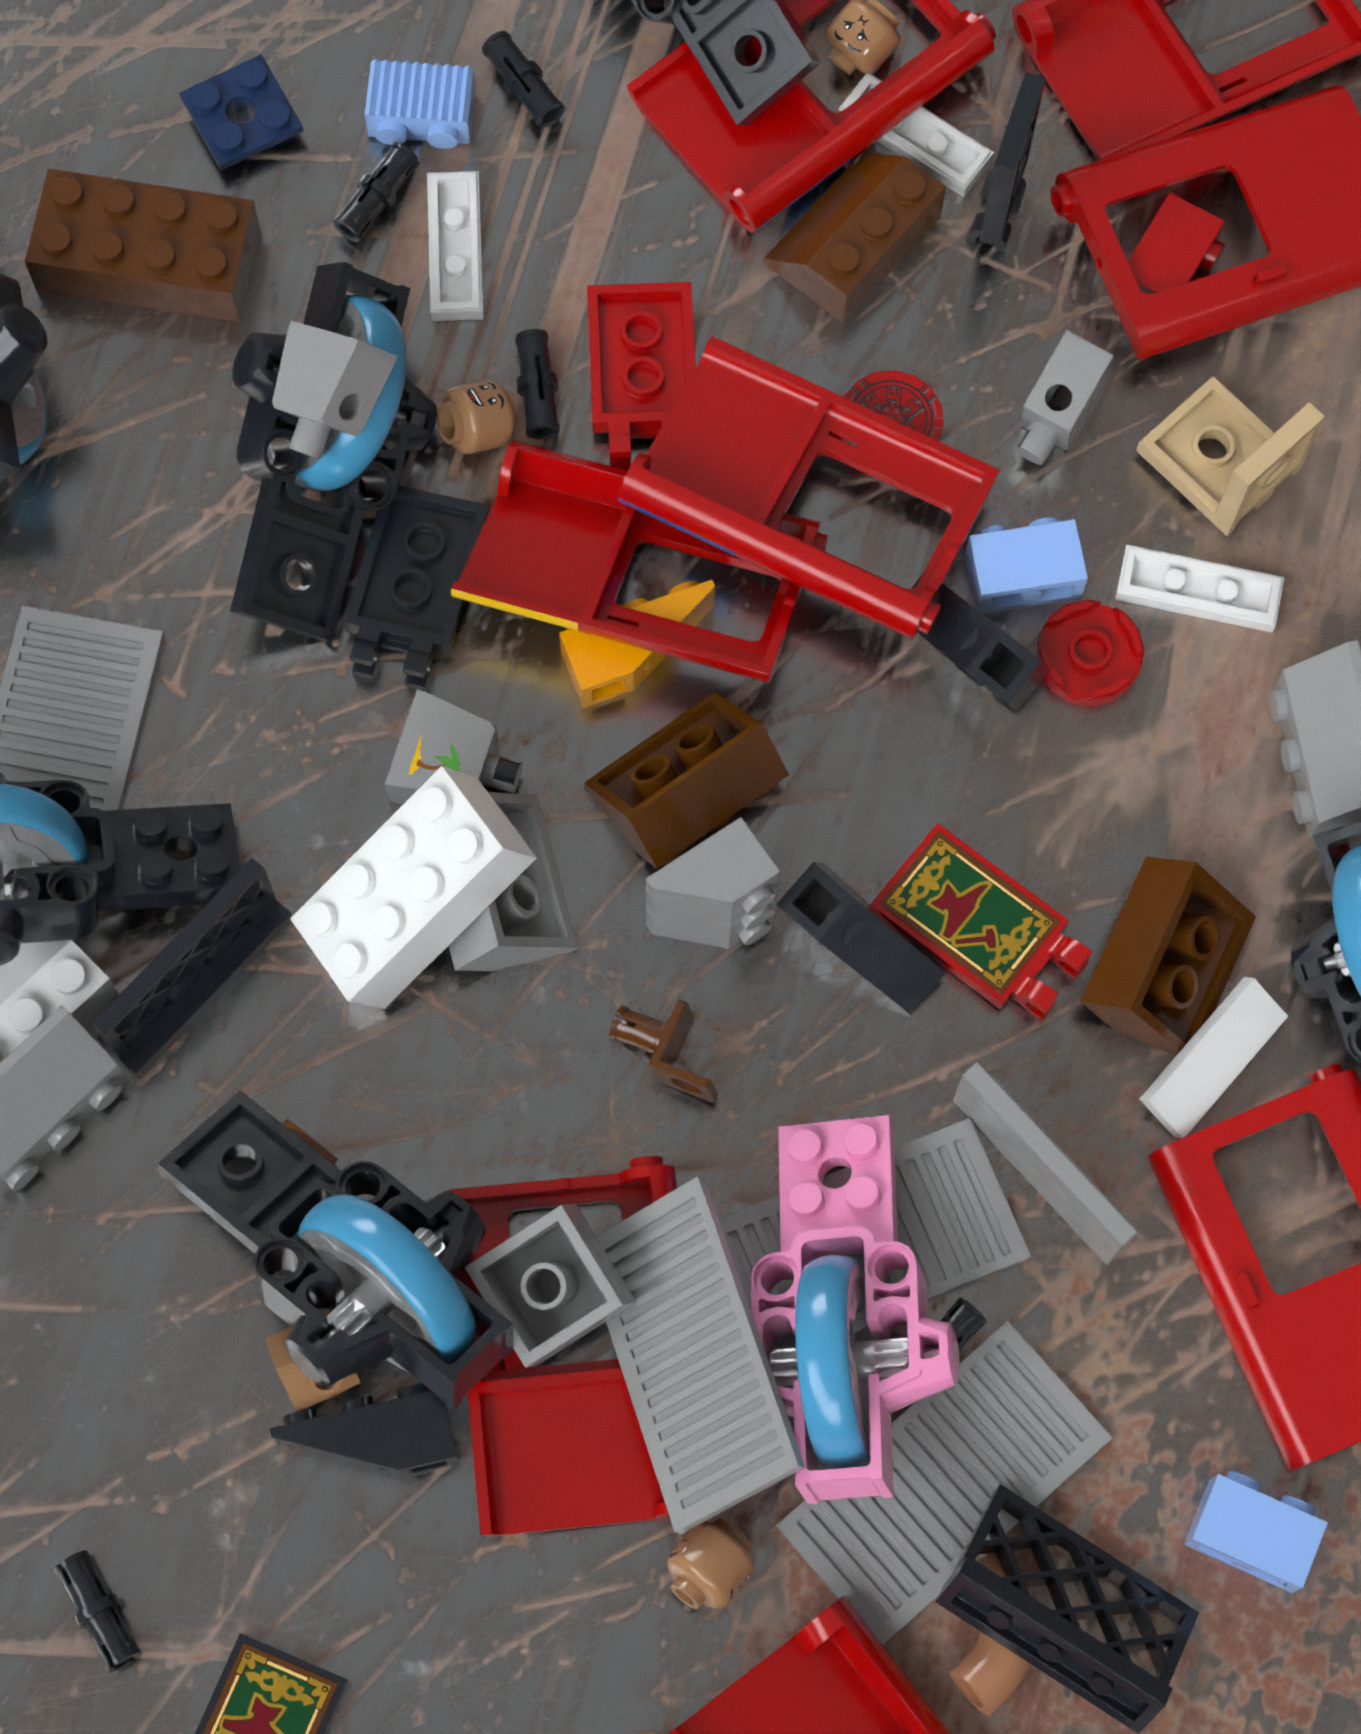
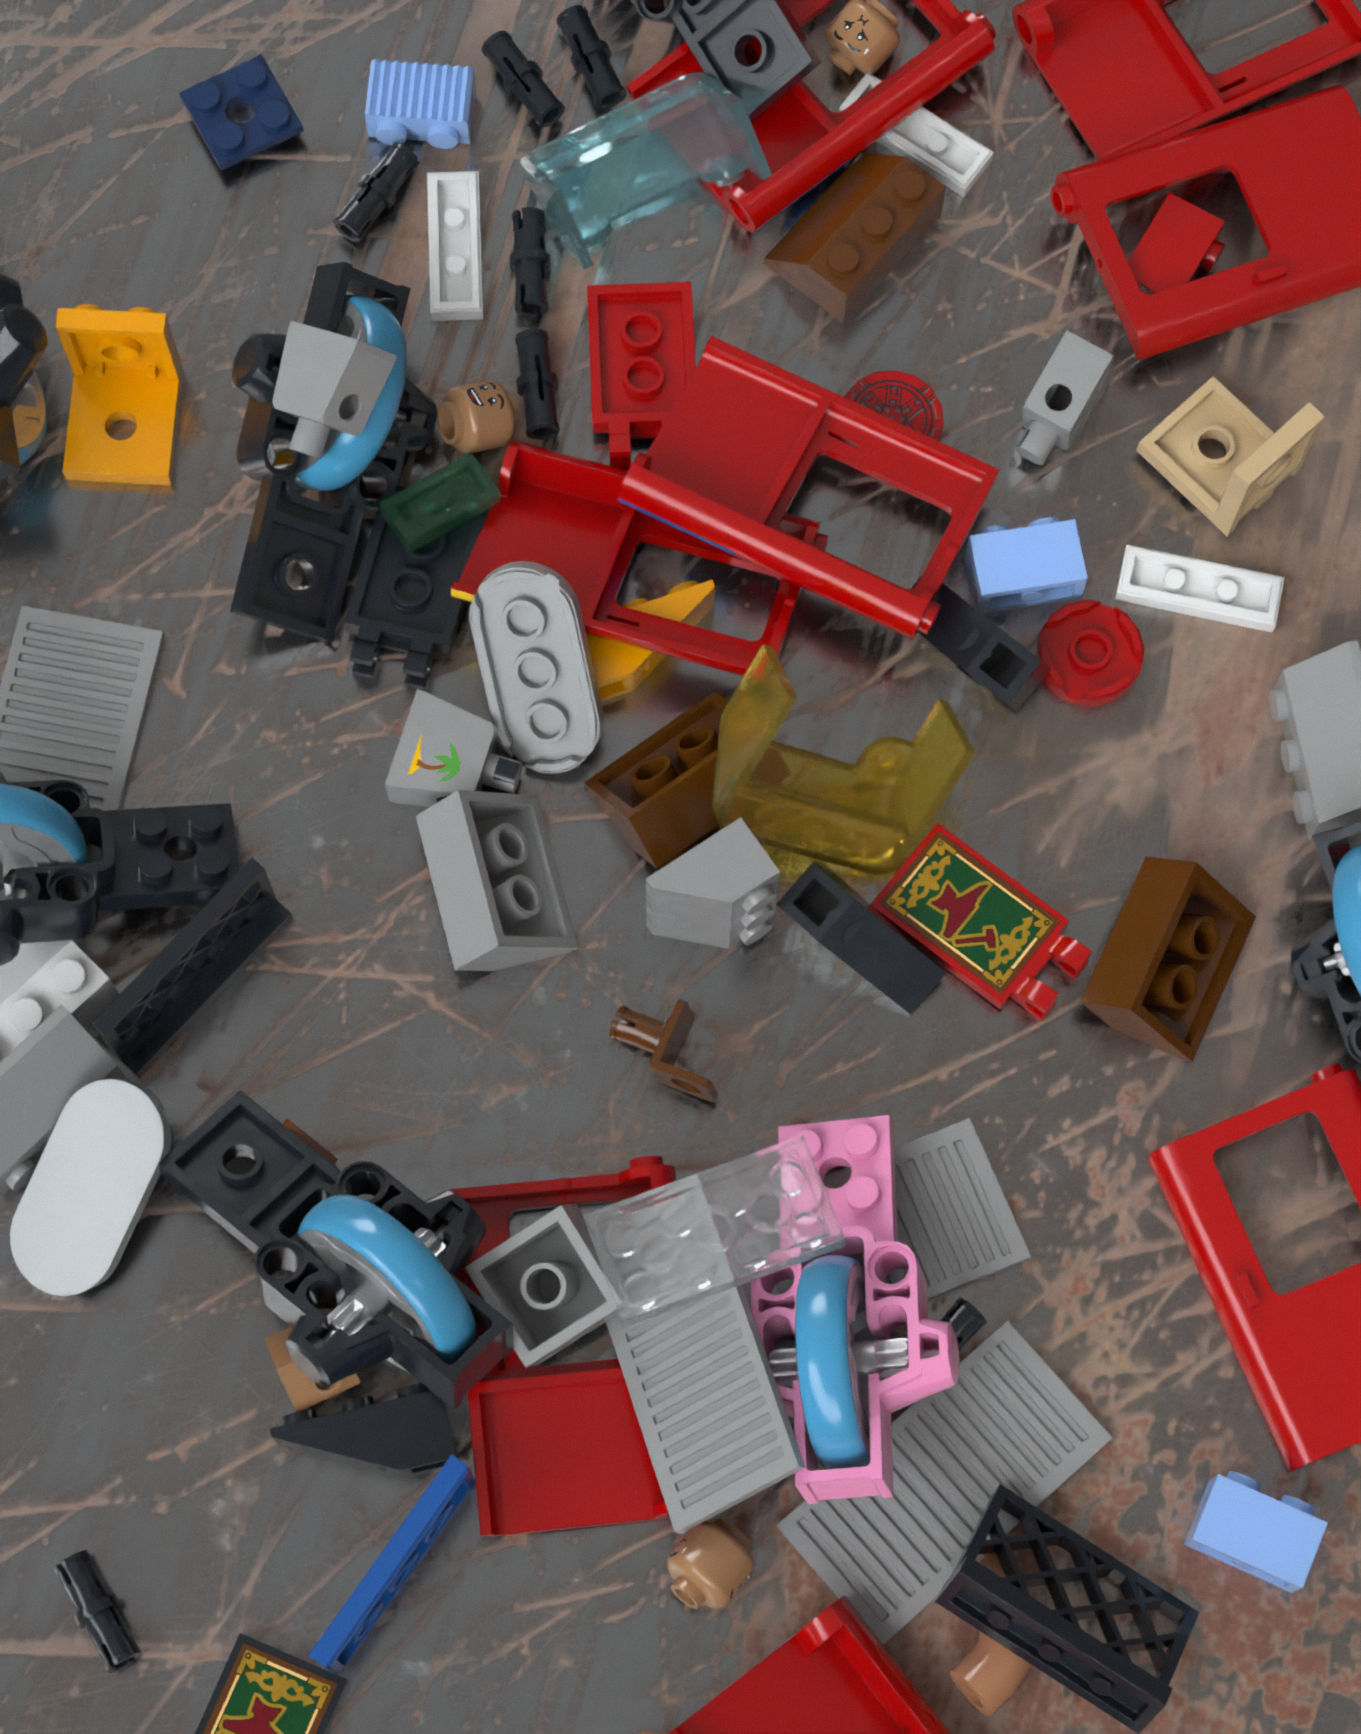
reddish brown brick [25,168,261,322] -> none
white brick [290,766,537,1009] -> none
light grey tile [952,1062,1137,1266] -> none
black tile [966,72,1046,252] -> none
white tile [1139,977,1288,1139] -> none
none -> tile [10,1078,172,1296]
none -> light orange bracket [55,304,184,486]
none -> blue tile [308,1454,475,1675]
none -> clear green plate [380,452,500,553]
none -> light grey tile [469,561,604,774]
none -> black pin [510,207,551,317]
none -> clear light blue windscreen [520,72,772,270]
none -> black pin [556,5,626,109]
none -> clear plate [583,1135,846,1328]
none -> clear yellow windscreen [712,644,976,875]

